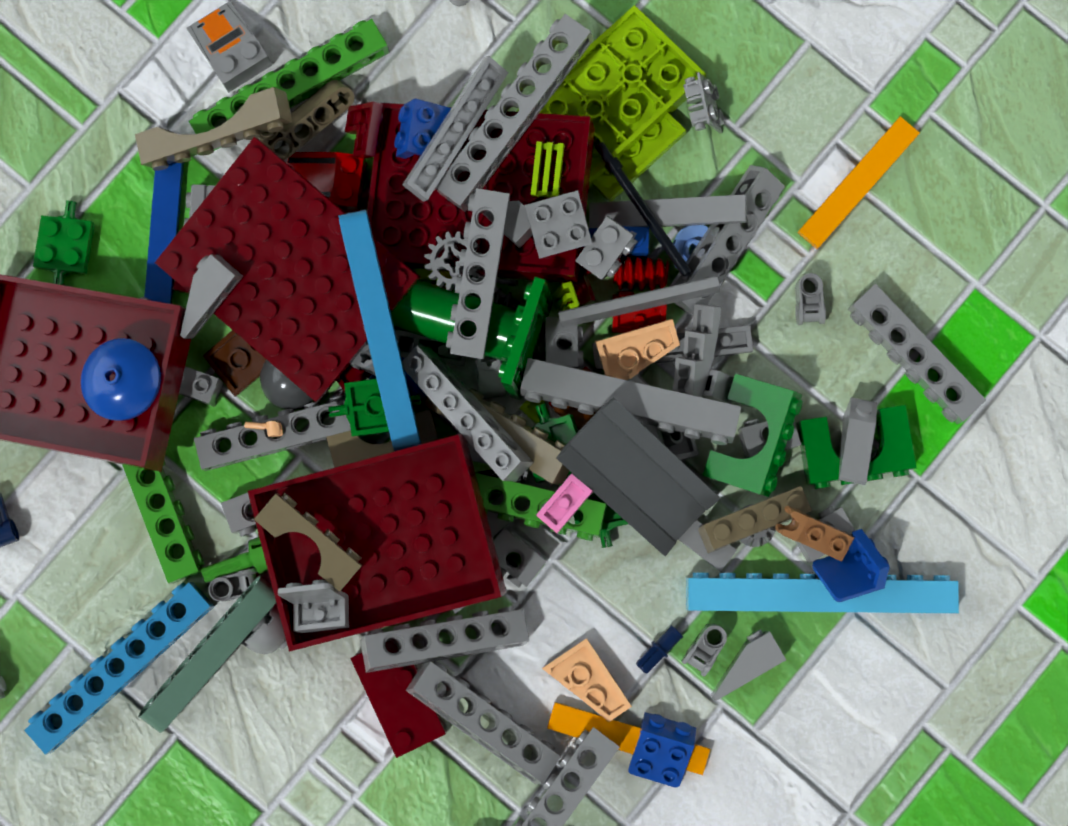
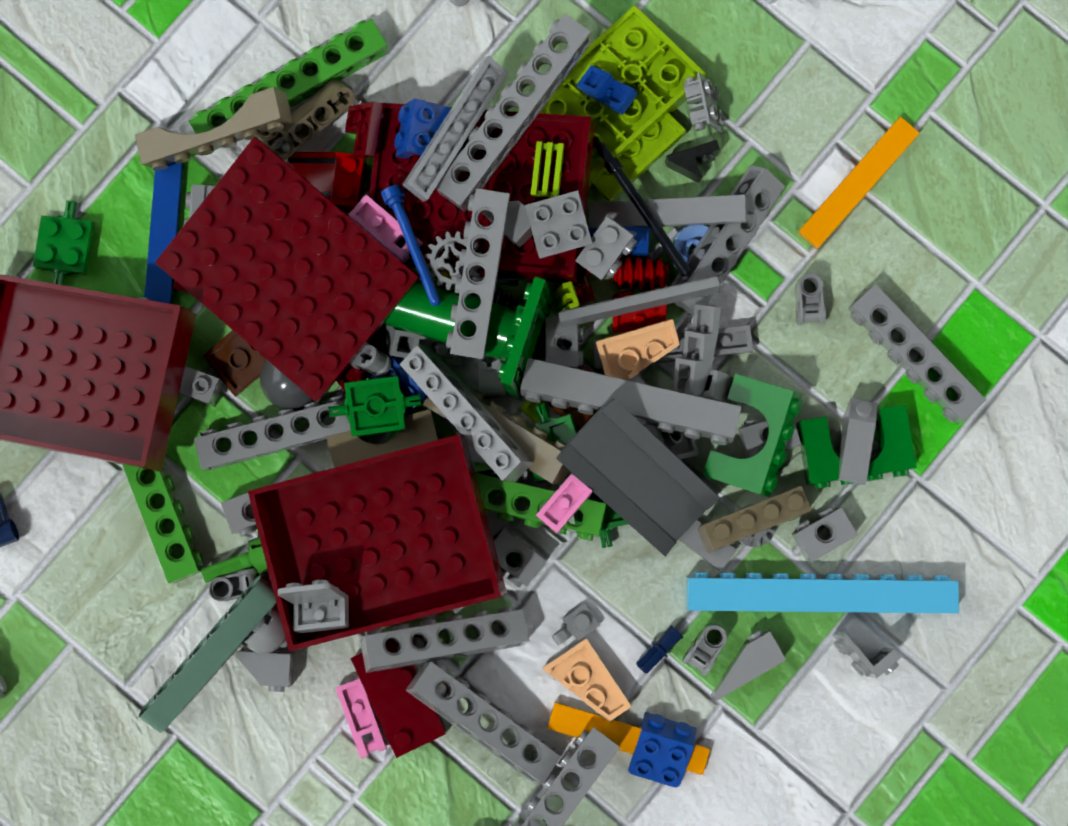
dark azure brick [24,582,215,755] -> none
blue dish [81,338,161,421] -> none
light grey slope [180,254,243,339] -> none
light grey slope [186,1,272,93] -> none
light nougat hand [244,421,283,437] -> none
dark tan arch [254,493,362,592] -> none
dark azure beam [338,210,421,452] -> none
medium nougat plate [775,506,854,562] -> none
blue bracket [812,529,890,602] -> none
none -> light grey slope [236,650,294,692]
none -> bright pink plate [335,678,387,759]
none -> bright pink plate [349,195,423,264]
none -> blue piece [381,185,441,306]
none -> light grey plate [552,604,600,646]
none -> blue slope [576,65,637,115]
none -> pearl dark grey slope [665,140,720,183]
none -> light grey bracket [833,632,902,678]

